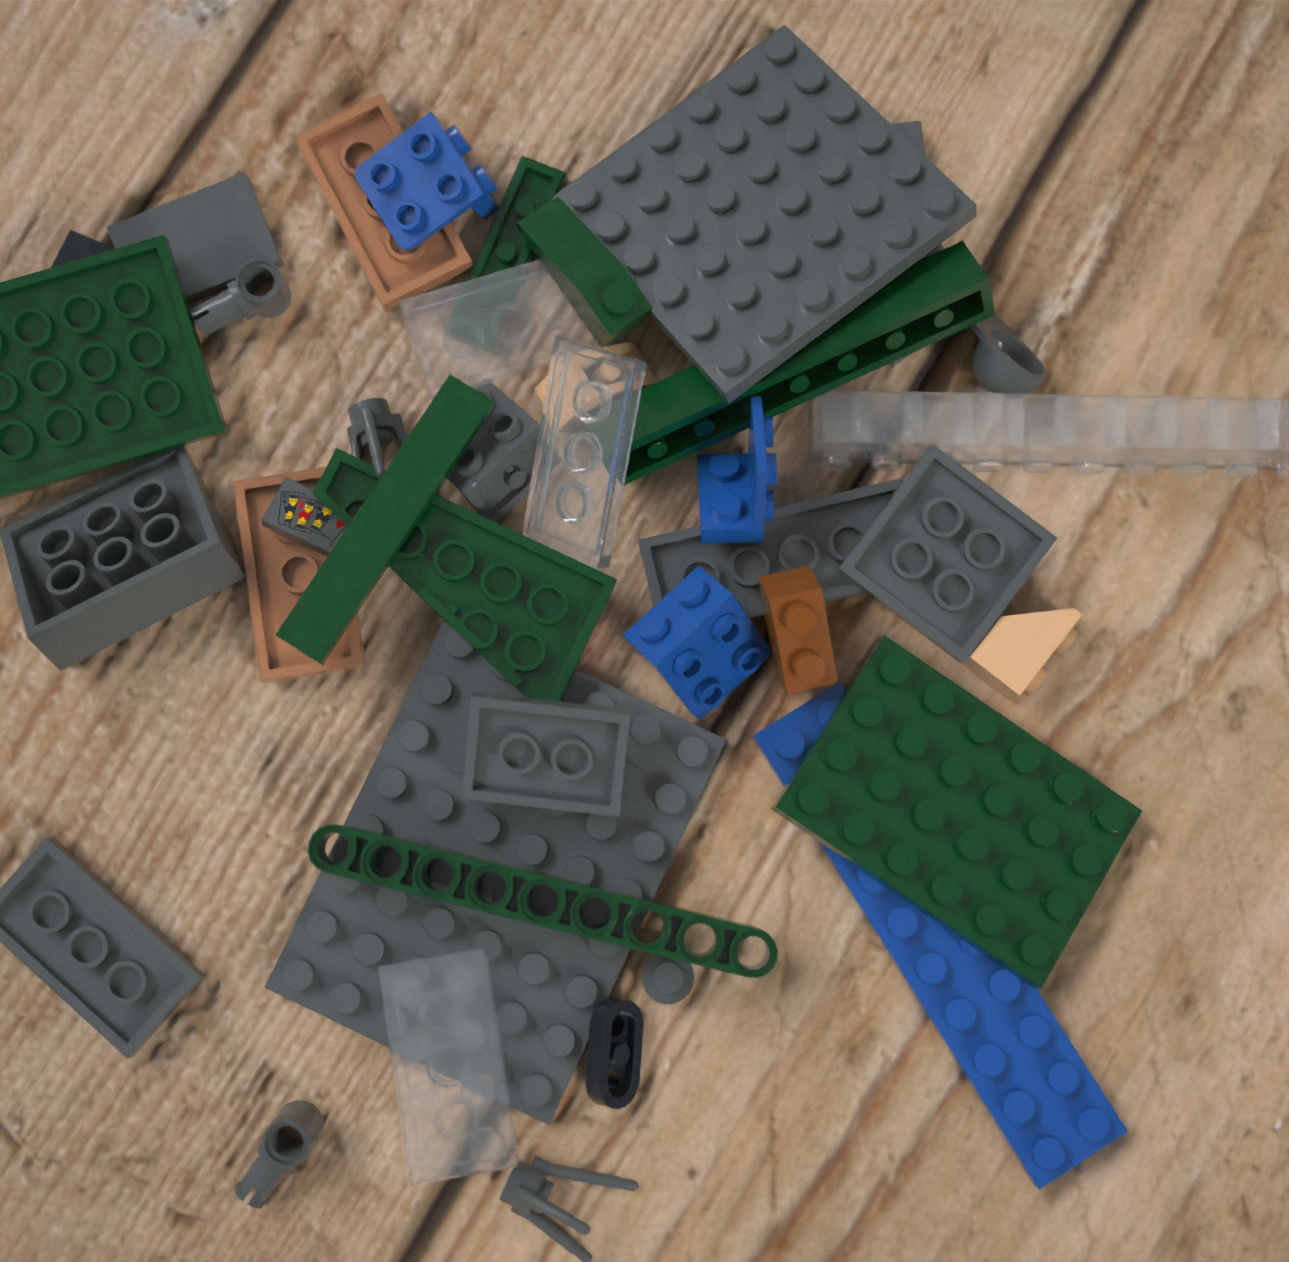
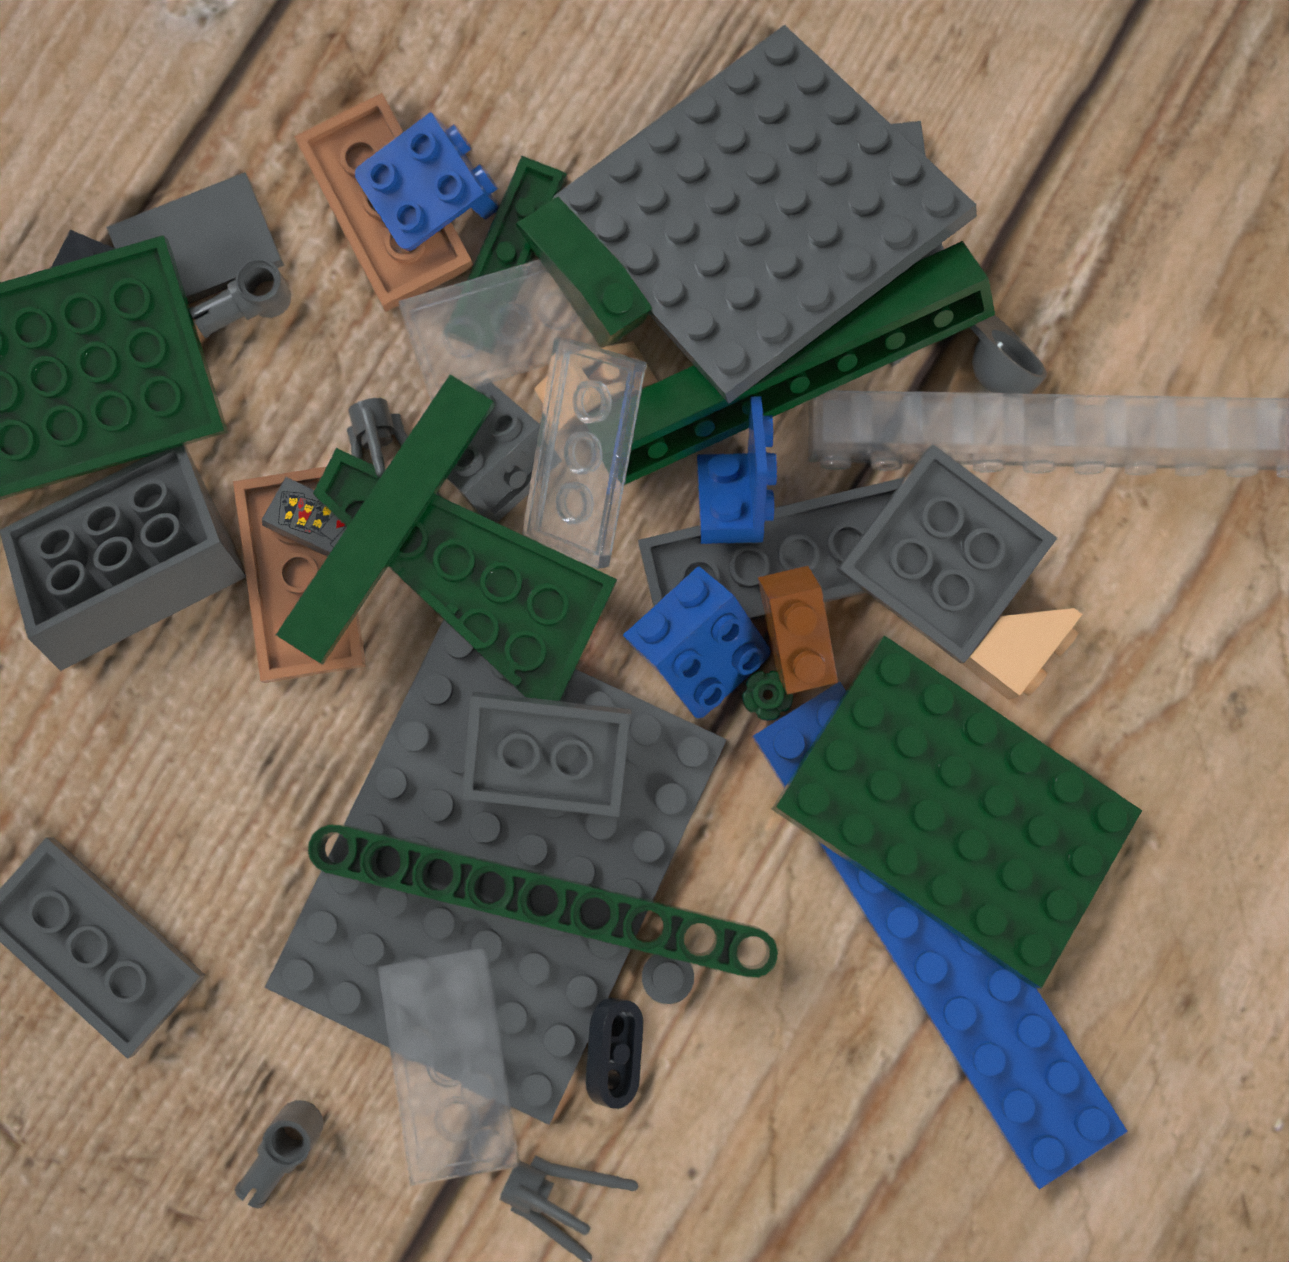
none -> dark green plate [742,670,793,721]

